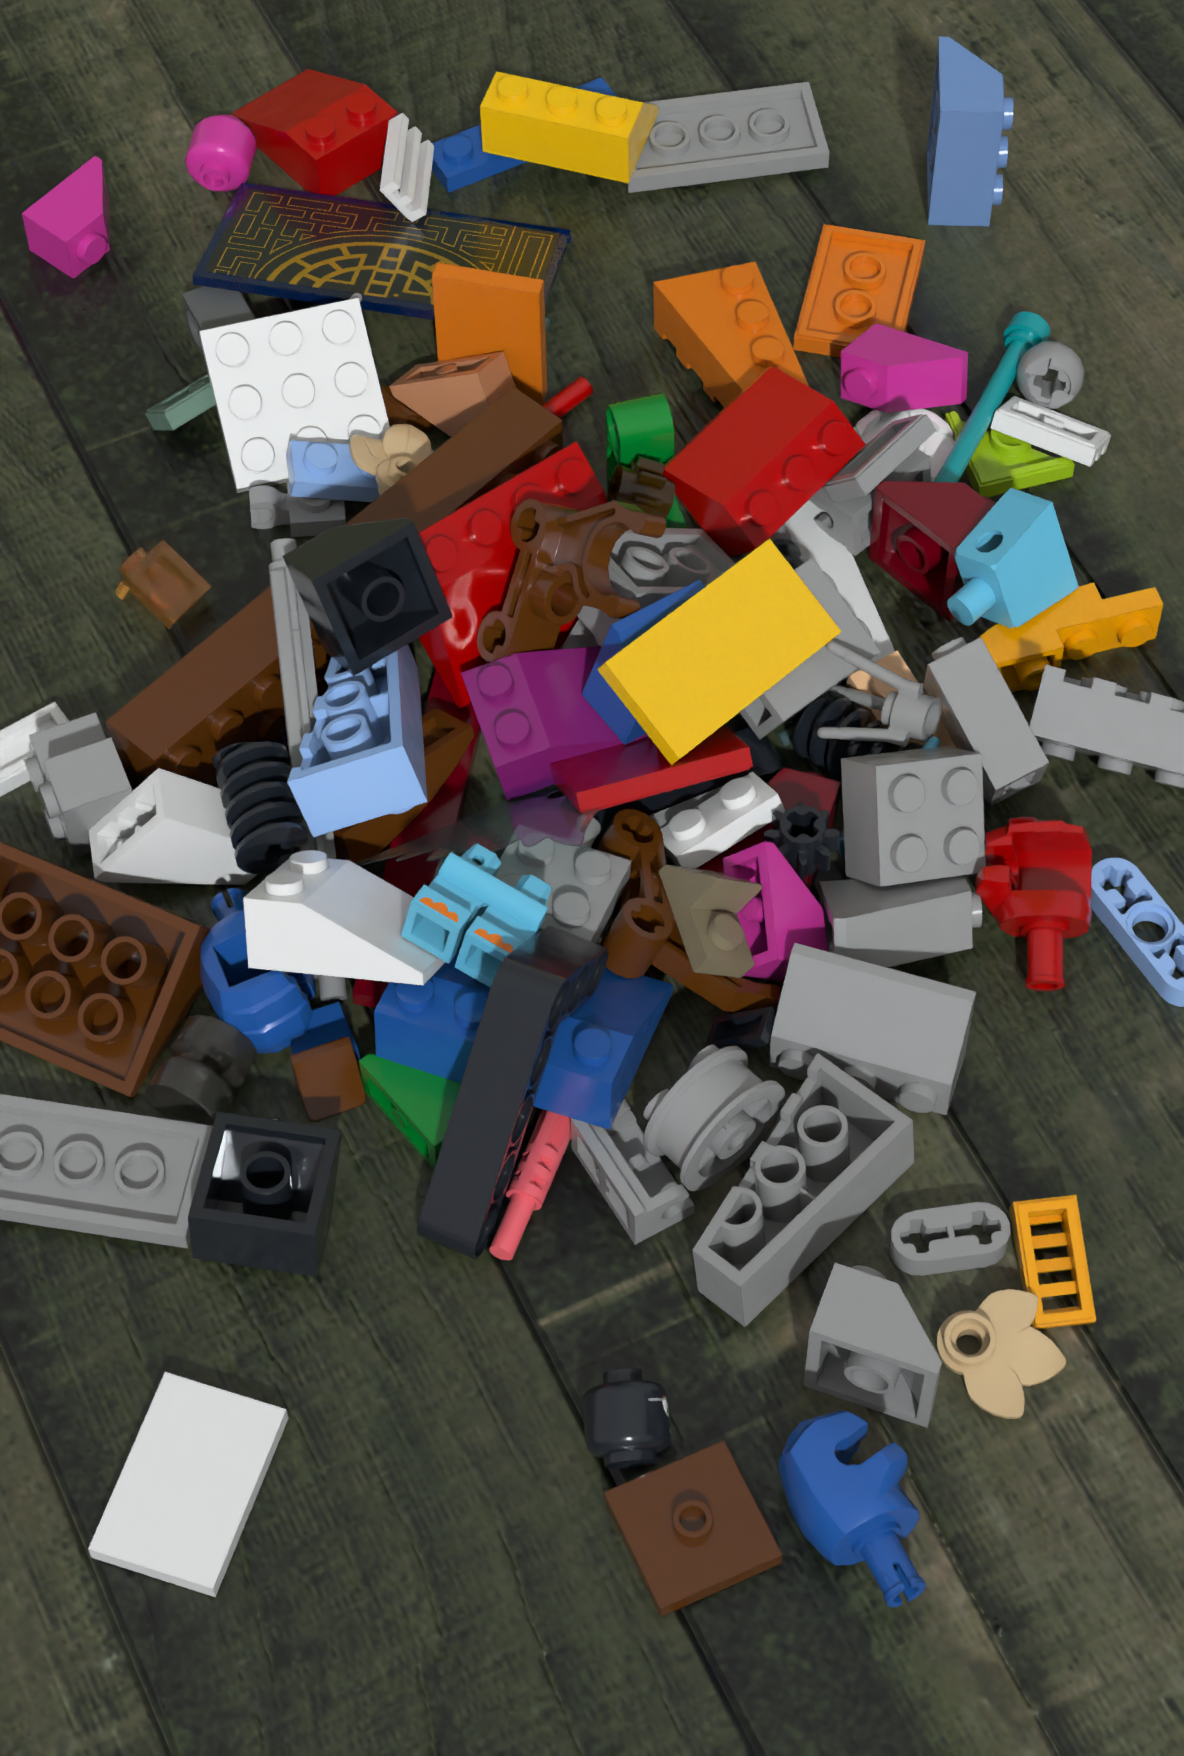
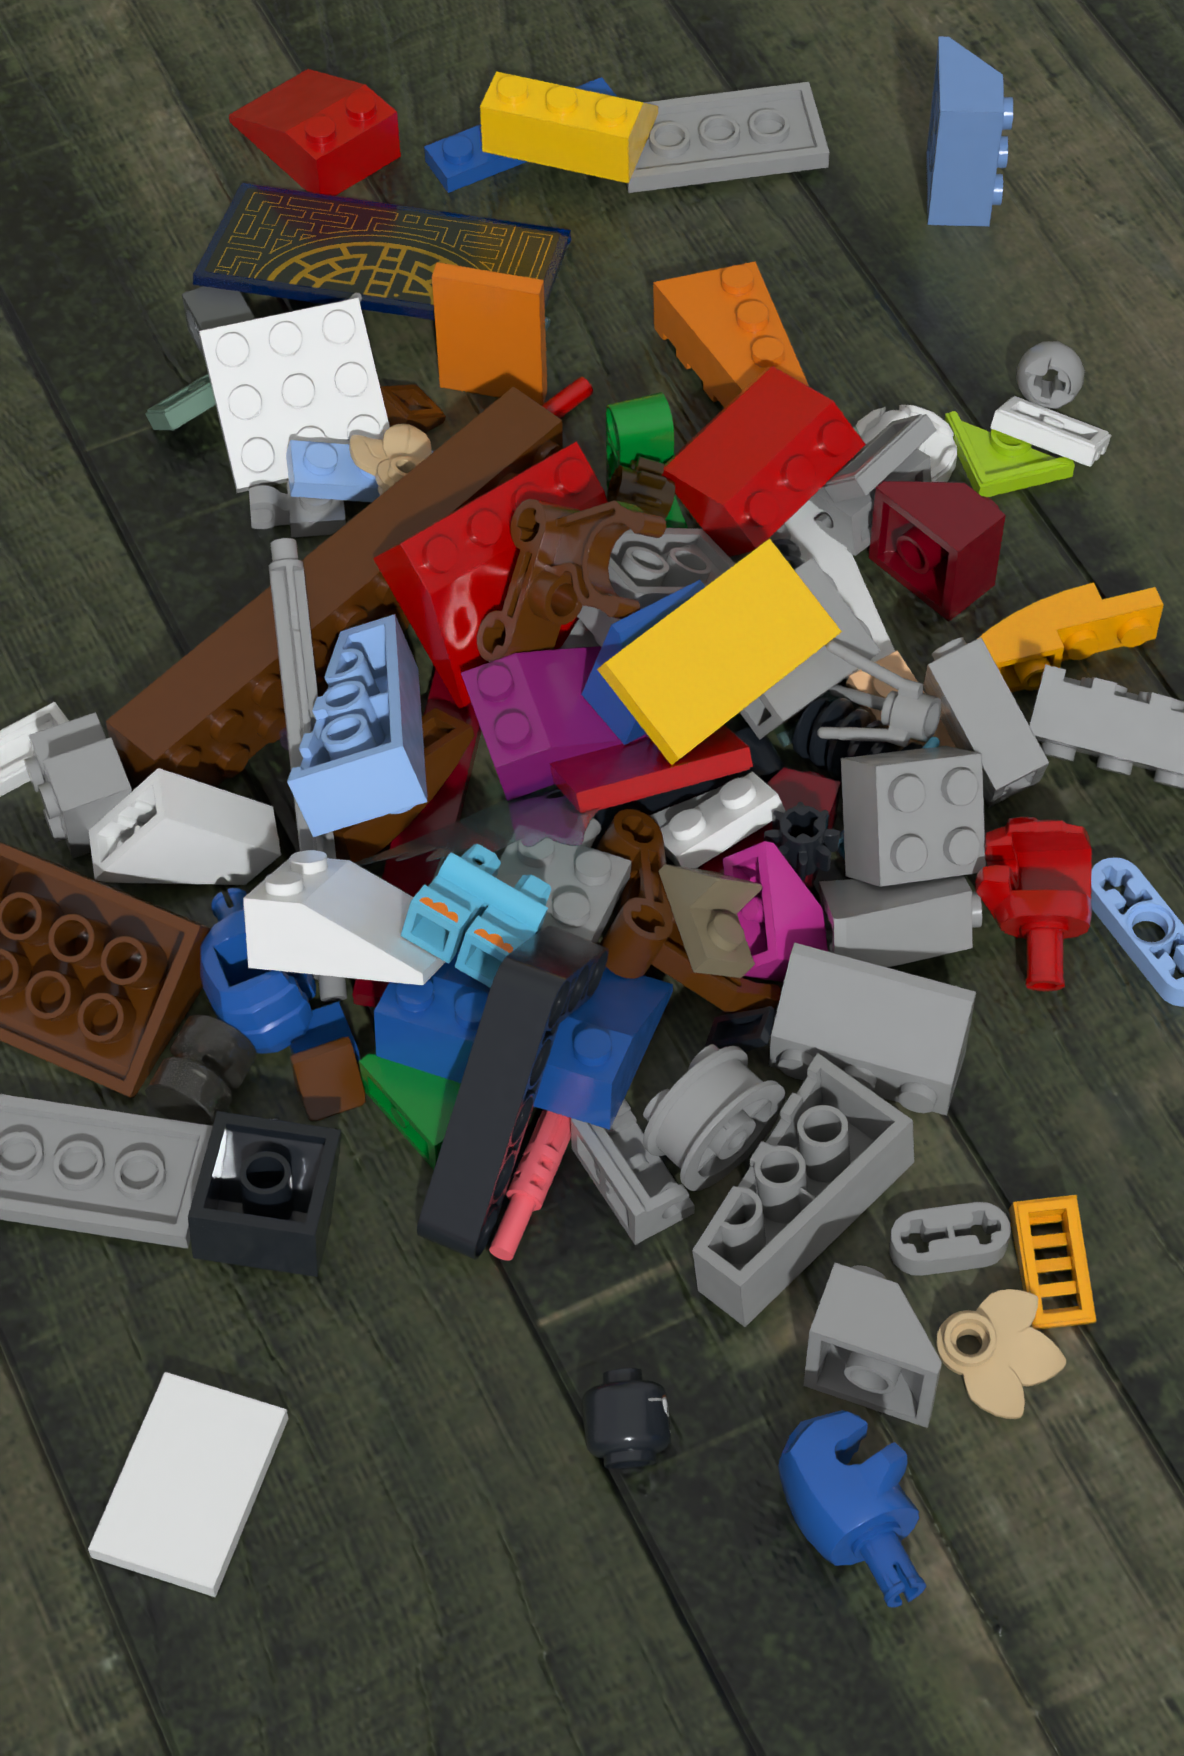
dark pink slope [22,156,110,279] -> none
clear orange bracket [114,540,211,629] -> none
dark pink head [185,114,257,191] -> none
black piece [212,741,309,875] -> none
black slope [282,517,453,676] -> none
white tile [380,113,434,222] -> none
nougat slope [389,351,516,437] -> none
reddish brown plate [604,1440,783,1617] -> none
orange tile [793,224,926,358] -> none
dark pink slope [841,323,968,413] -> none
teal piece [933,311,1050,483] -> none
medium azure torso [947,488,1079,628] -> none

